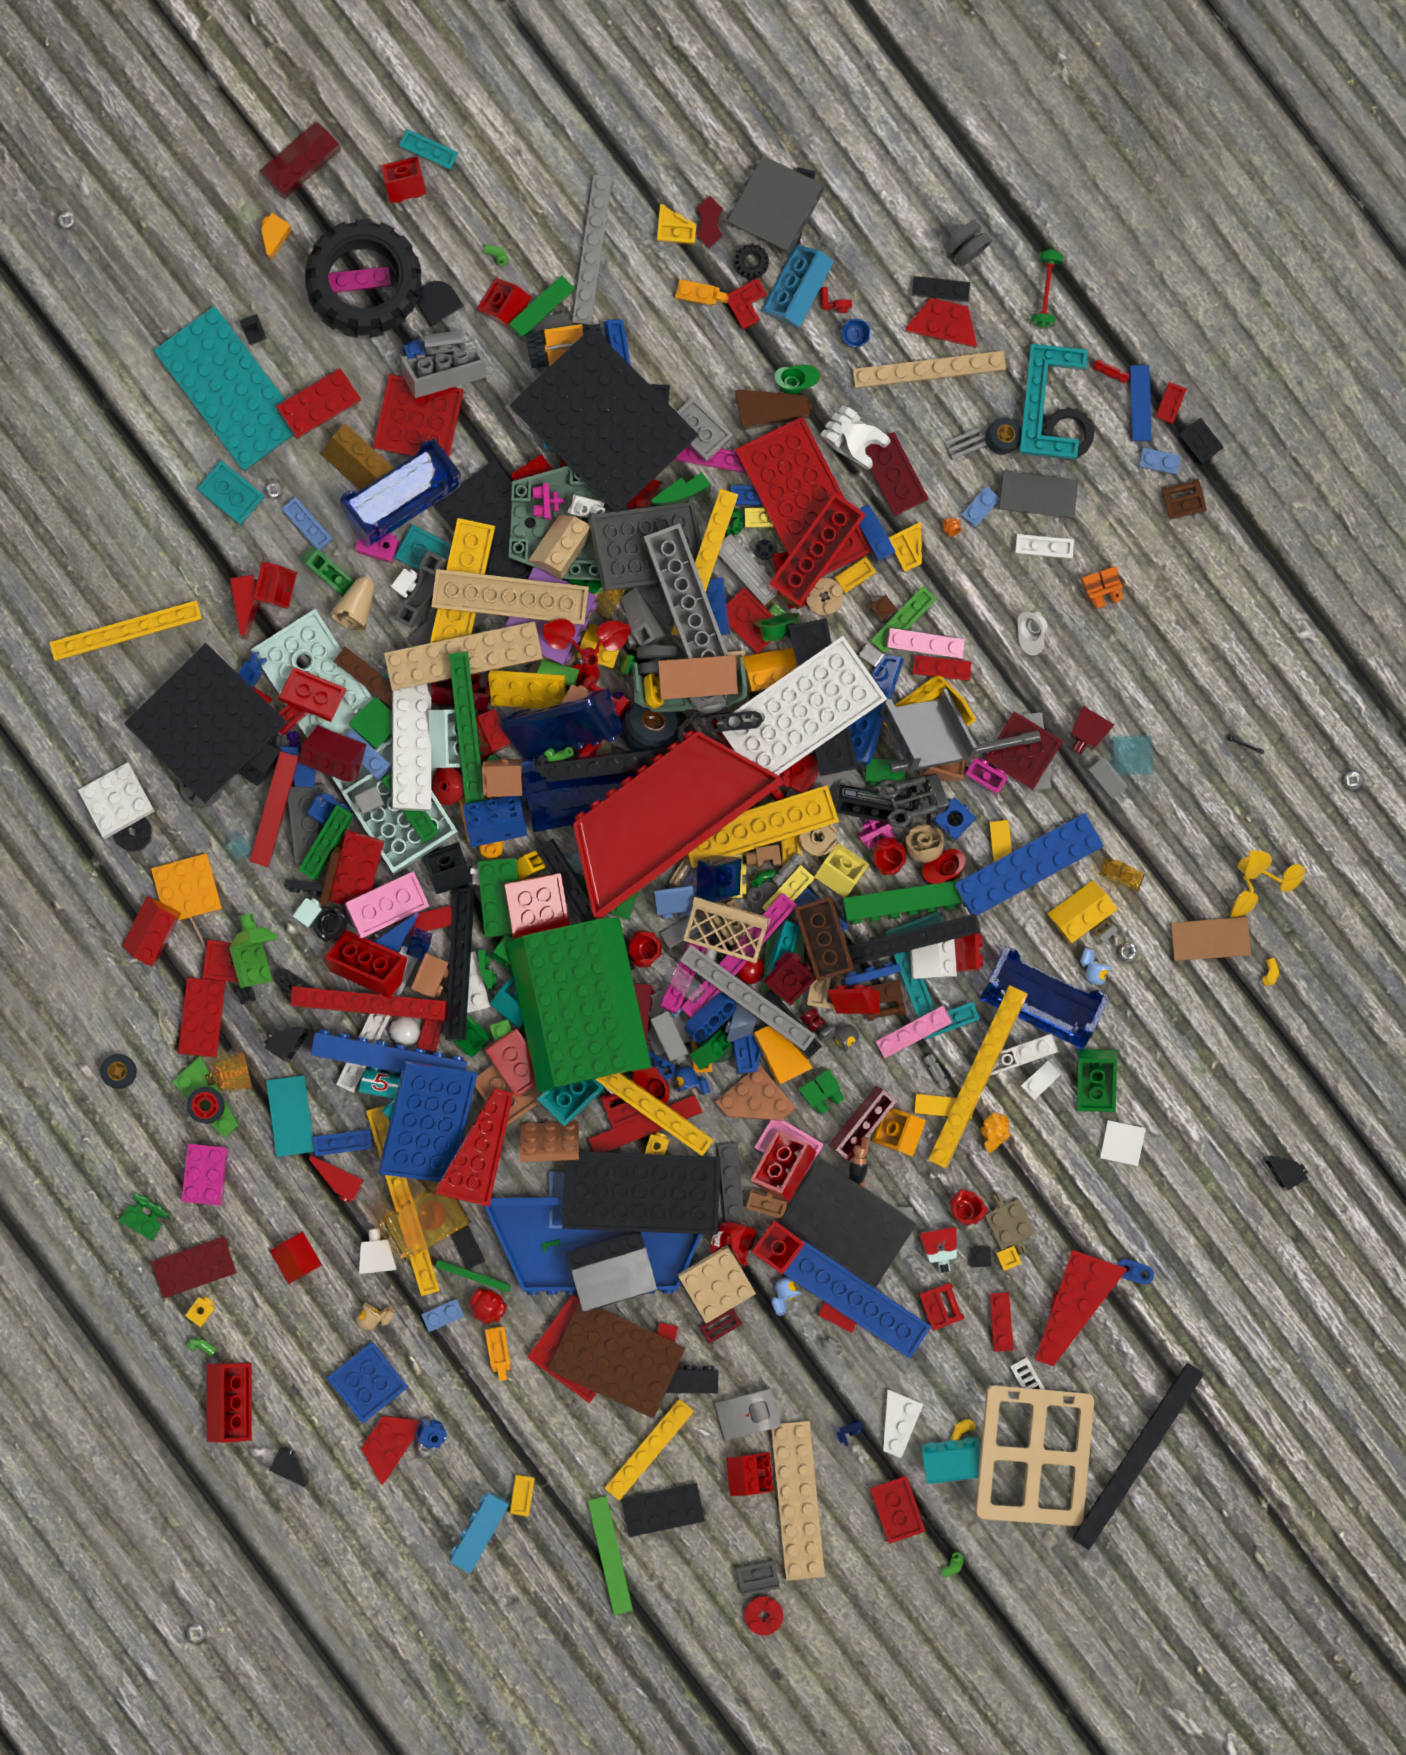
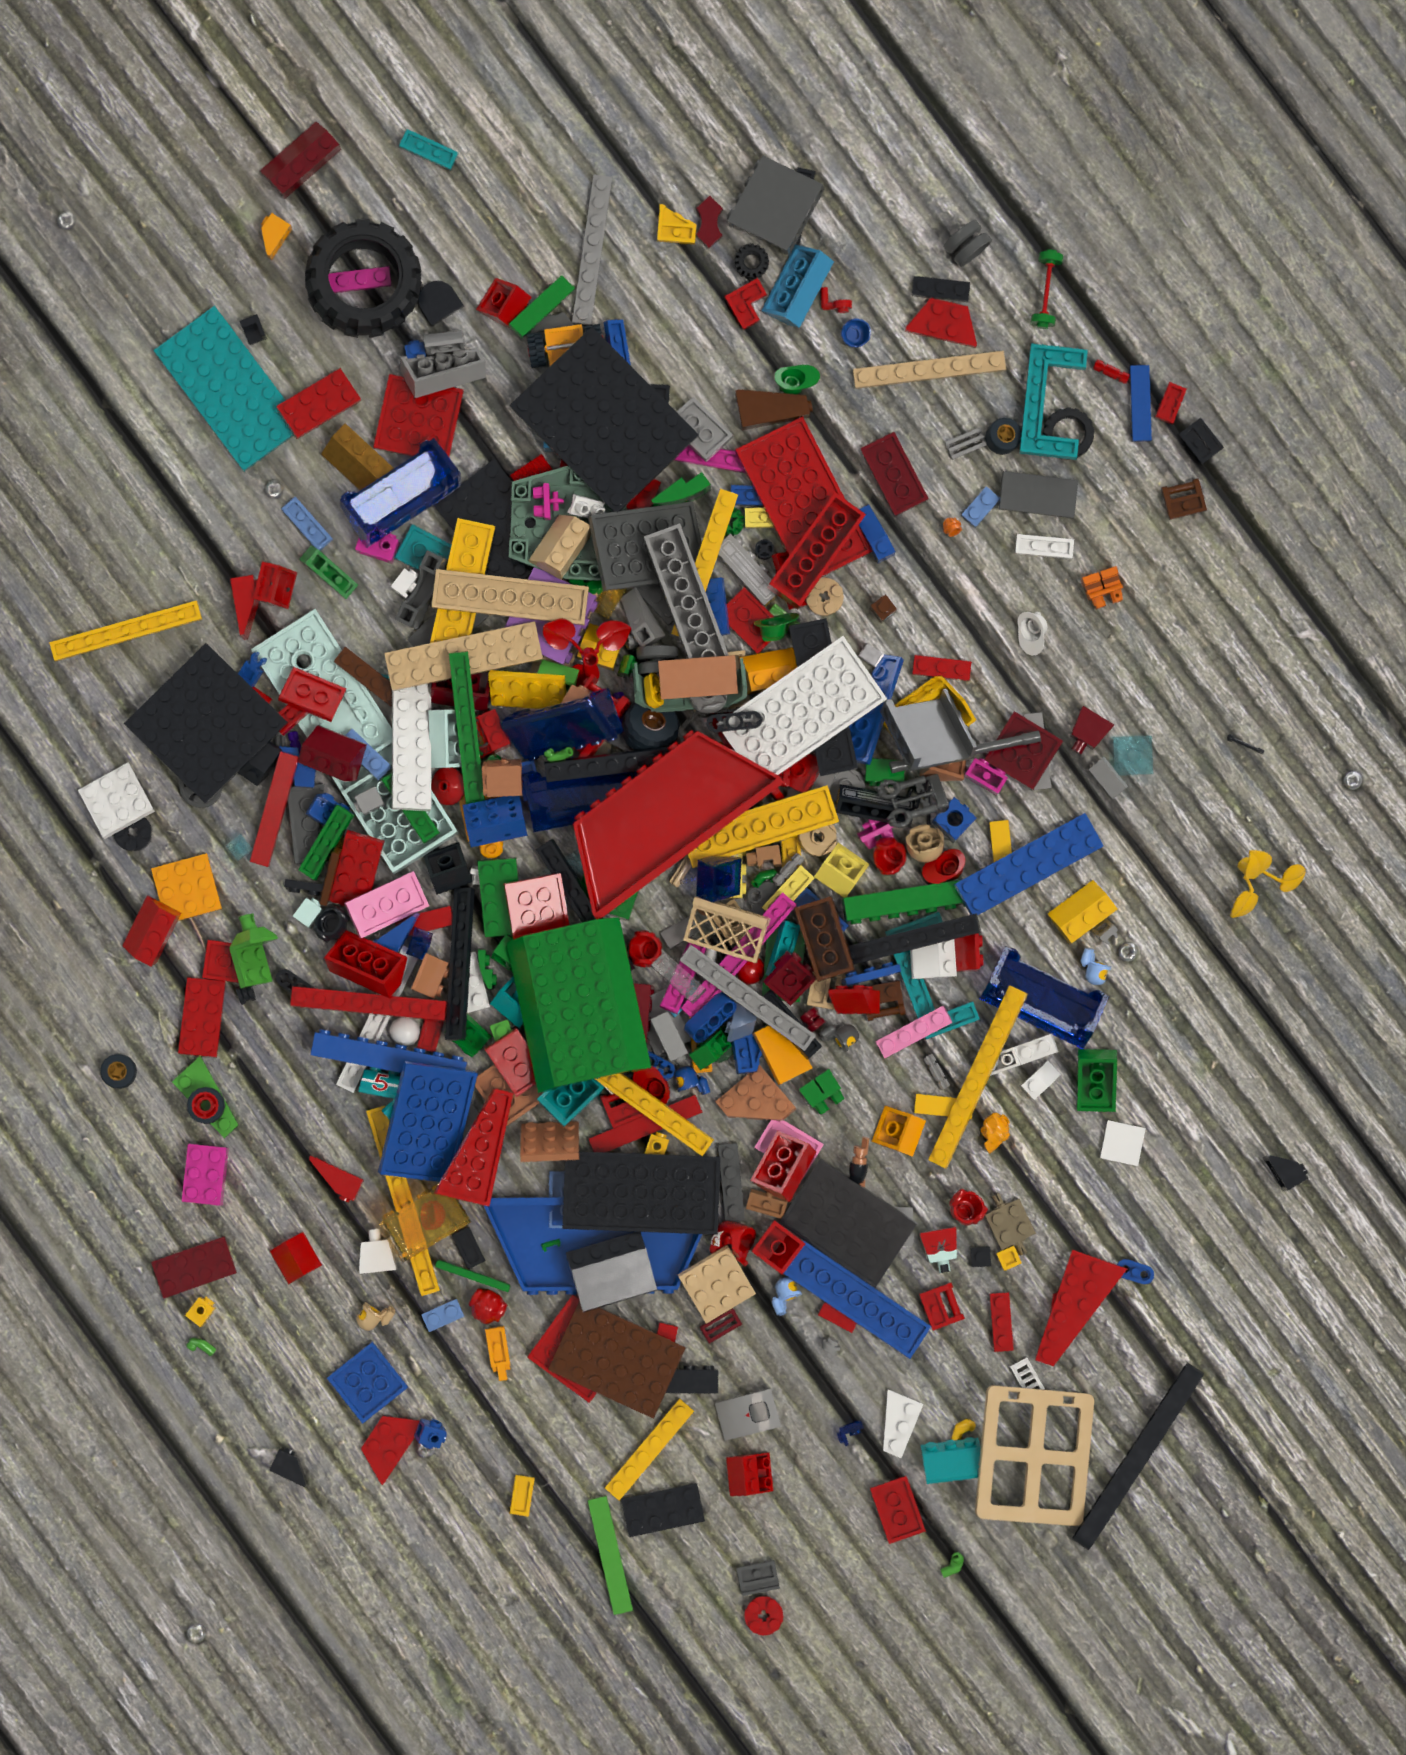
green plate [119,1193,169,1241] -> none
teal tile [197,460,265,526] -> none
clear yellow torso [205,1052,252,1091] -> none
red slope [207,1363,252,1443] -> none
black slope [264,1026,310,1062] -> none
teal tile [266,1075,315,1157] -> none
blue plate [313,1129,373,1156] -> none
tan cone [330,576,375,632] -> none
green tile [348,697,392,750] -> none
red slope [381,156,427,203] -> none
dark azure brick [449,1491,511,1574] -> none
bright green arm [484,245,508,266] -> none
yellow slope [517,851,547,880] -> none
medium blue slope [654,886,694,919] -> none
light orange hinge [675,279,729,306] -> none
tan plate [771,1421,825,1581] -> none
white piece [820,406,891,470] -> none
dark red brick [828,1086,897,1161] -> none
yellow tile [834,557,876,594] -> none
bright green plate [870,586,937,654] -> none
bright pink plate [886,628,965,658] -> none
yellow wing [889,522,922,573] -> none
clear yellow slope [1099,857,1145,892] -> none
medium blue plate [1139,448,1180,475] -> none
medium nougat tile [1171,917,1251,961] -> none
yellow arm [1262,957,1279,986] -> none

